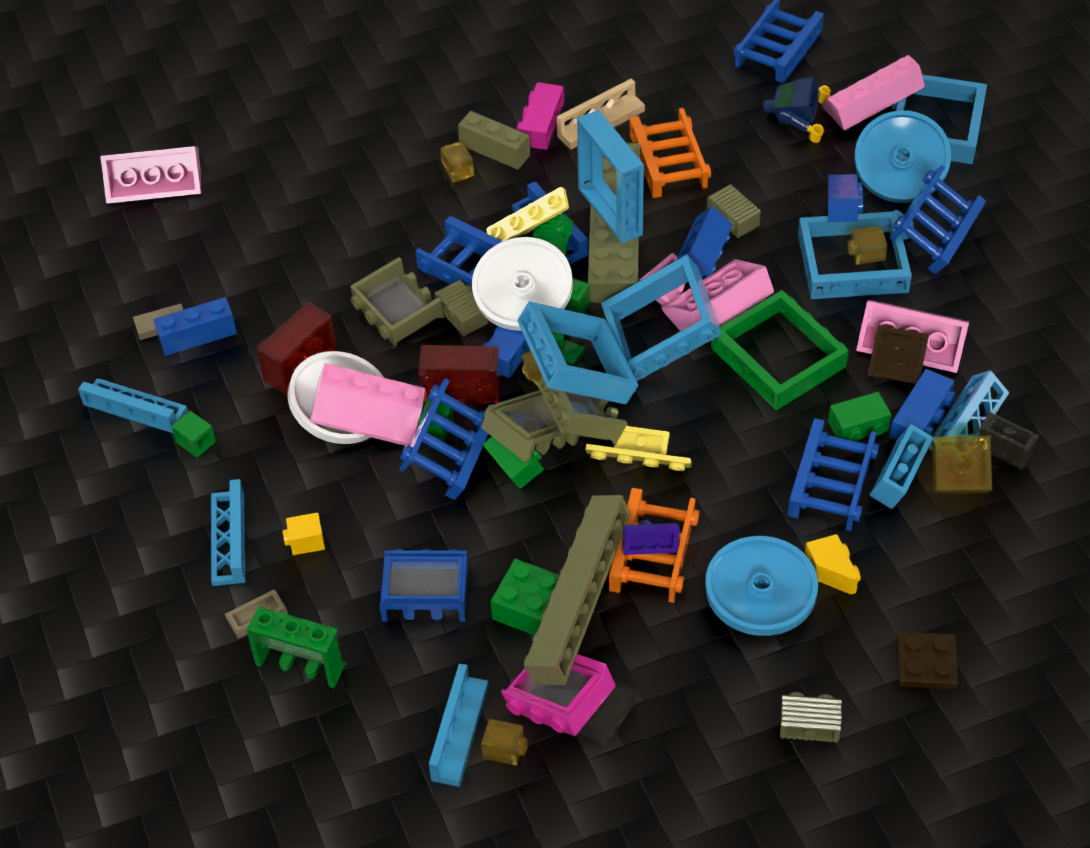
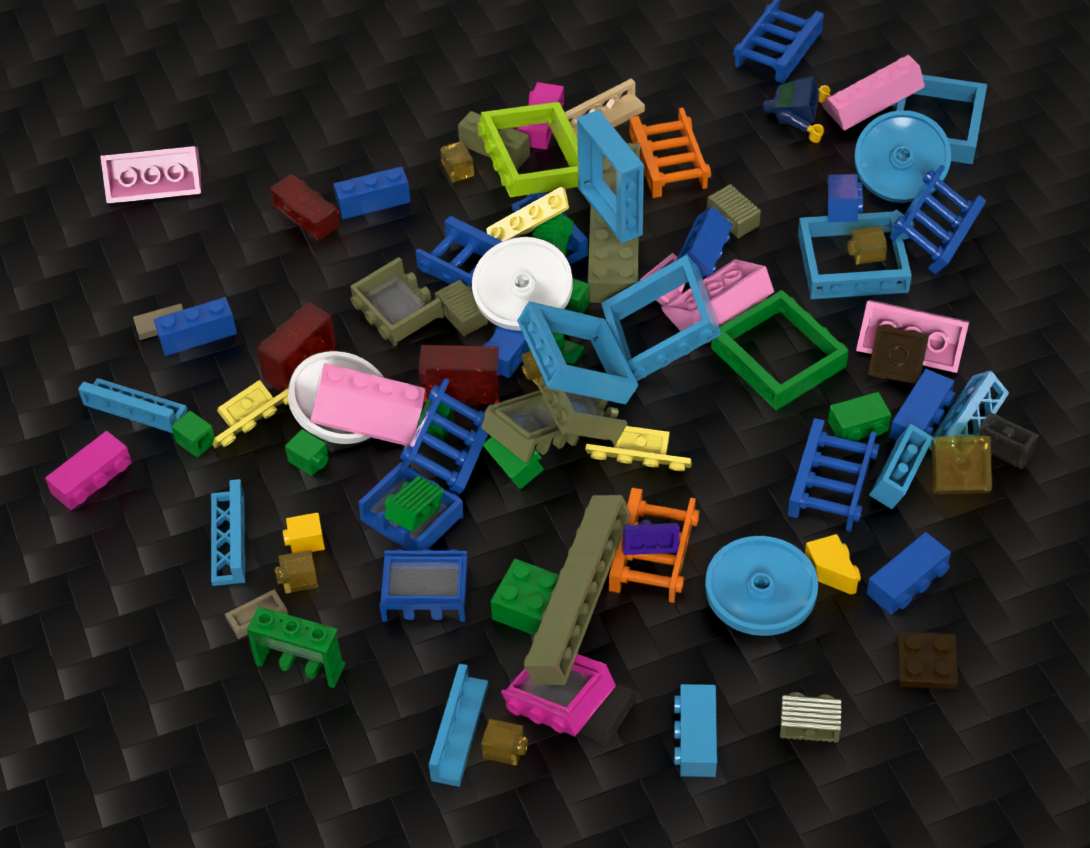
none -> dark pink brick [45,431,132,510]
none -> light yellow bracket [212,380,289,448]
none -> clear red brick [270,174,340,241]
none -> clear yellow brick [275,550,318,593]
none -> green brick [285,429,329,476]
none -> blue brick [333,167,411,220]
none -> blue window [359,462,463,551]
none -> green brick [384,476,444,532]
none -> lime window [477,102,589,197]
none -> dark azure brick [674,684,717,777]
none -> blue brick [867,532,951,615]

